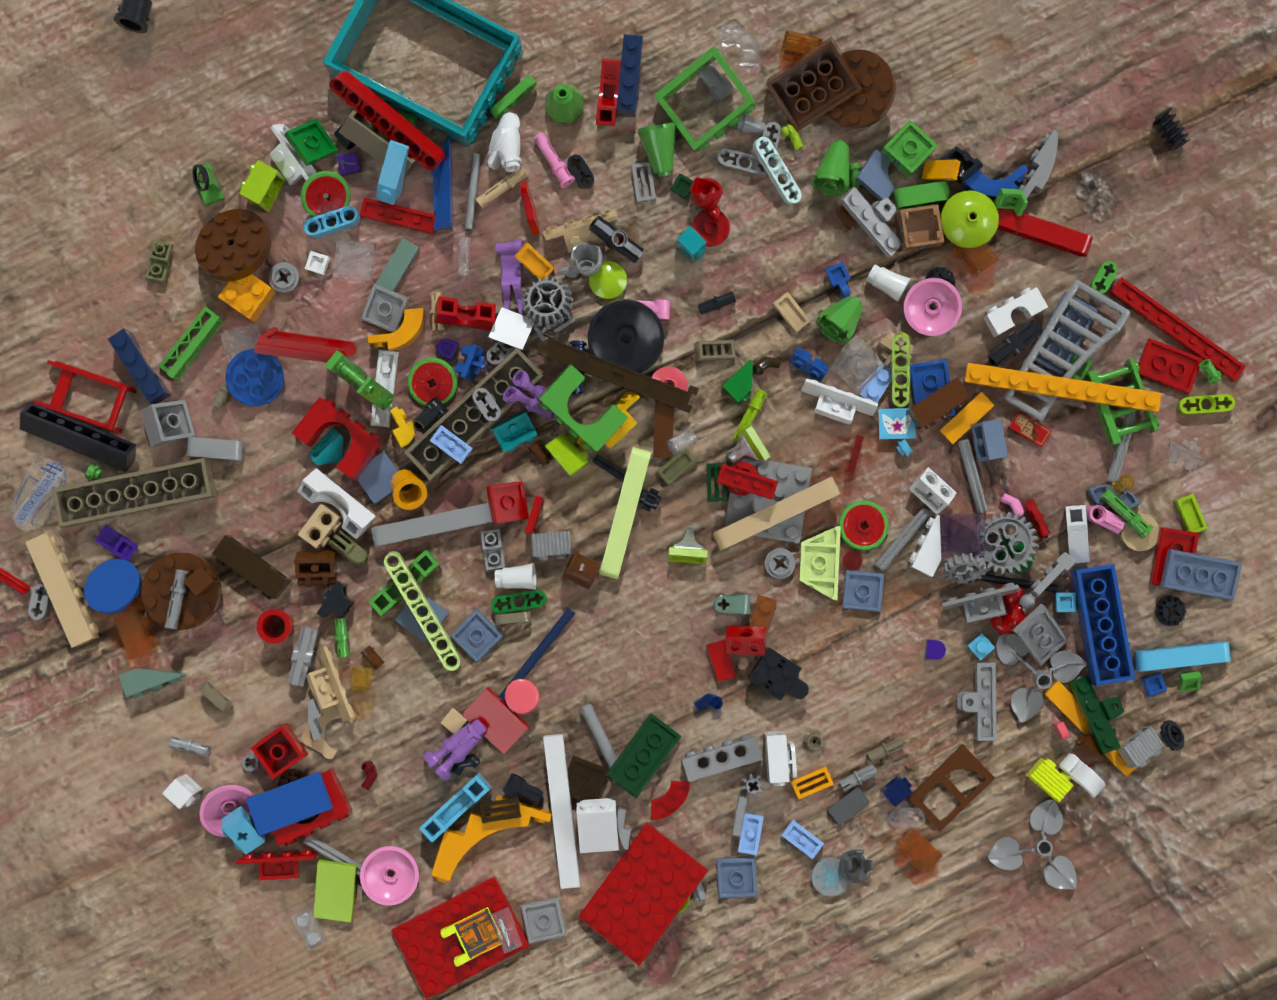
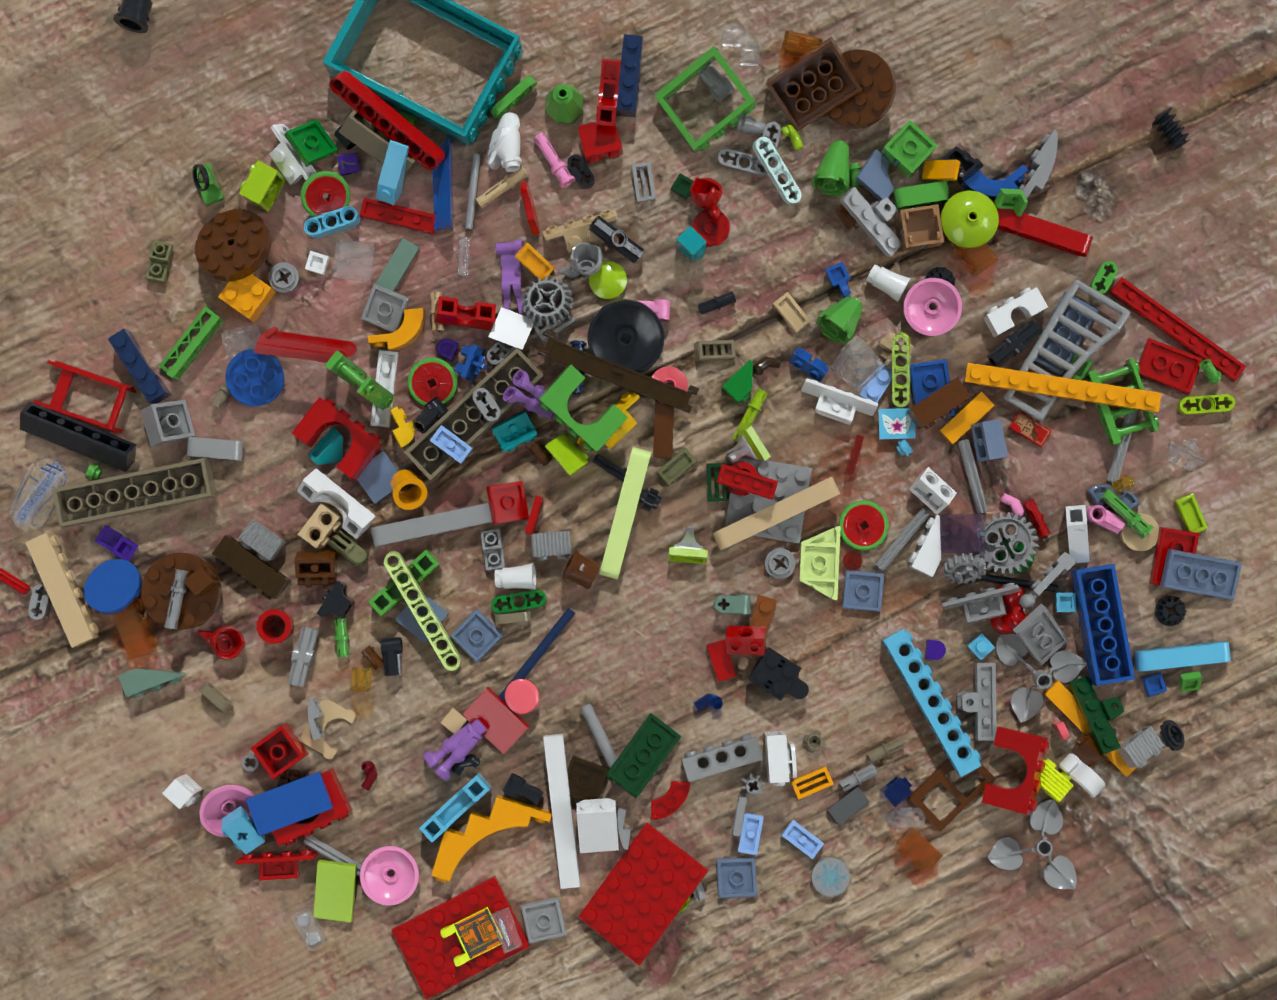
light grey pin [169,736,211,758] -> none
tan bracket [306,646,353,723] -> none
dark brown tile [480,797,521,823] -> none
bright green cone [638,123,676,177] -> none
clear piece [666,422,710,455] -> none
dark grey piece [840,849,874,883] -> none
none -> red hair [198,626,246,660]
none -> light grey brick [238,519,286,561]
none -> black piece [381,637,403,676]
none -> red bracket [578,122,623,163]
none -> medium azure brick [881,629,982,777]
none -> red arch [982,726,1049,815]

